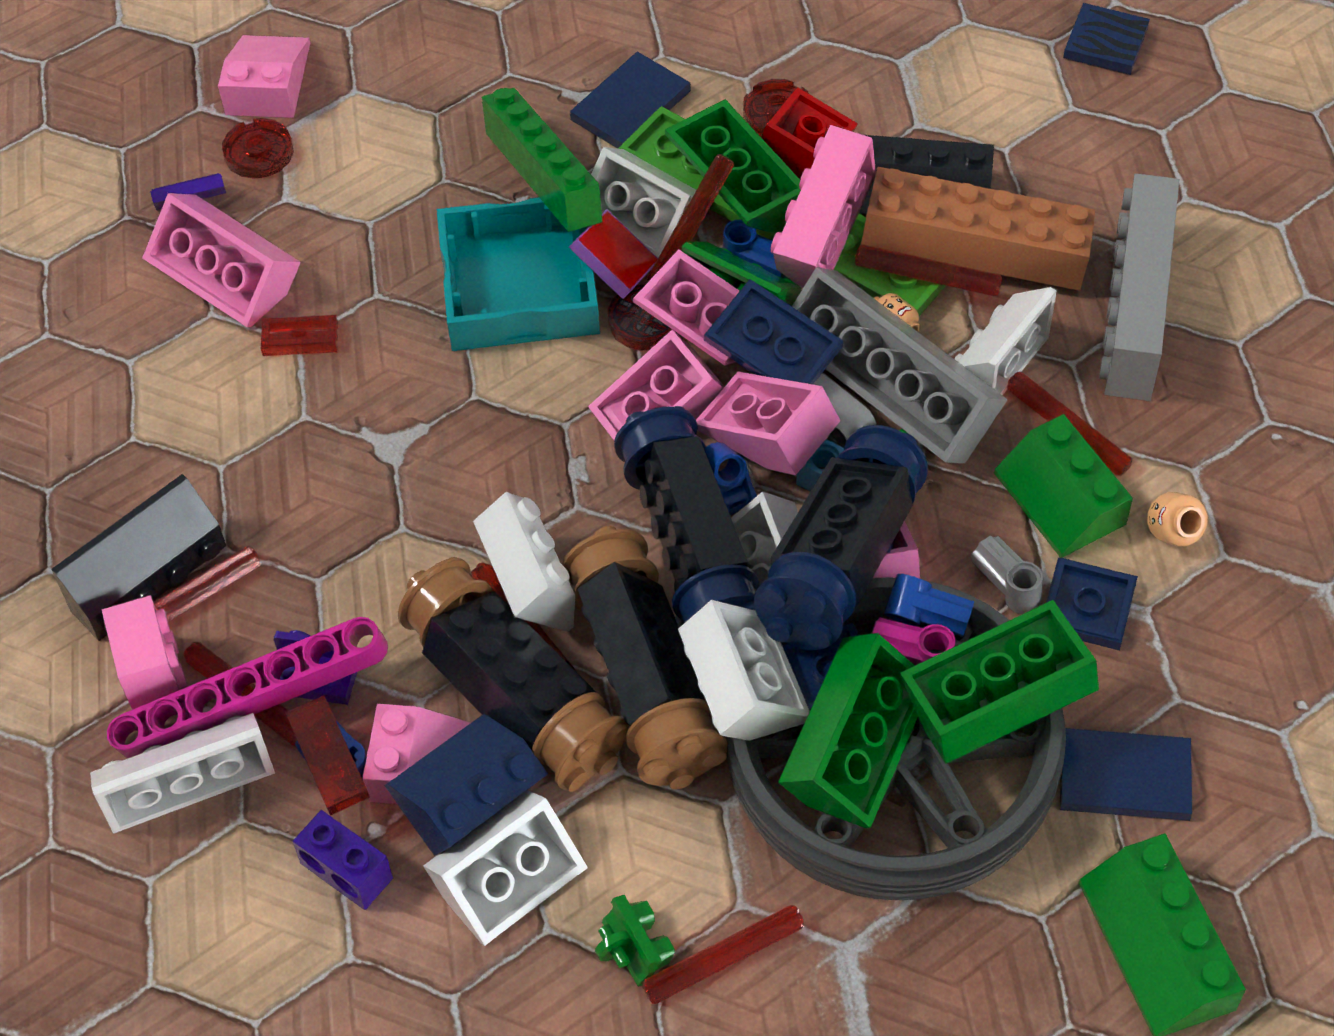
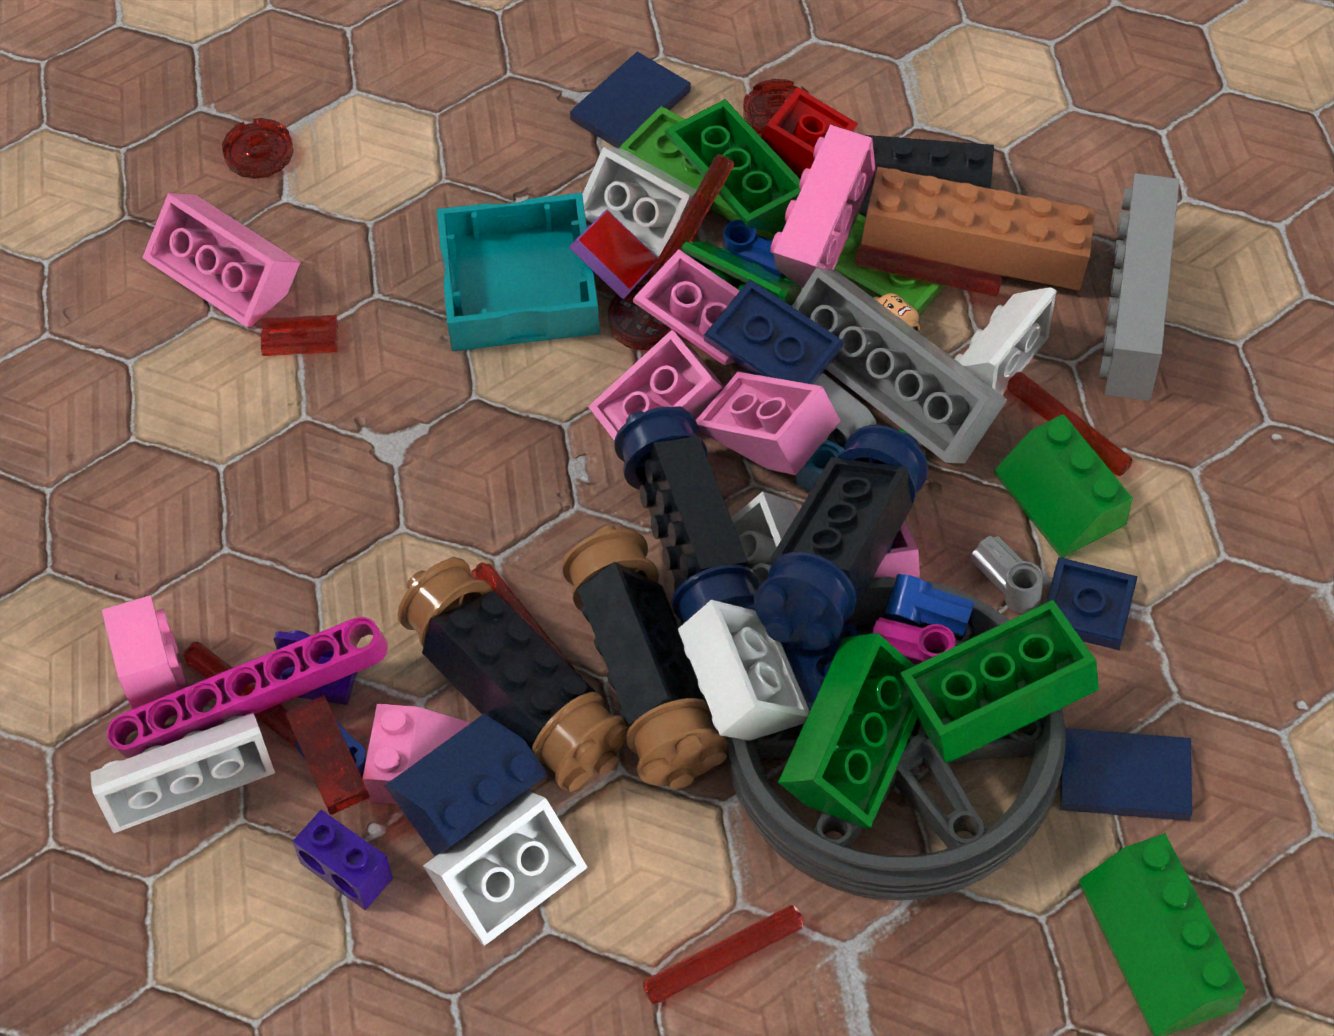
slope [51,474,226,641] -> none
dark purple tile [150,173,226,210] -> none
clear red axle [154,546,261,622] -> none
bright pink slope [218,35,310,118] -> none
white slope [473,492,575,632] -> none
green brick [481,88,603,232] -> none
green hips [595,895,675,987] -> none
blue piece [704,442,757,516] -> none
dark blue tile [1063,3,1150,75] -> none
light nougat head [1147,492,1208,546] -> none

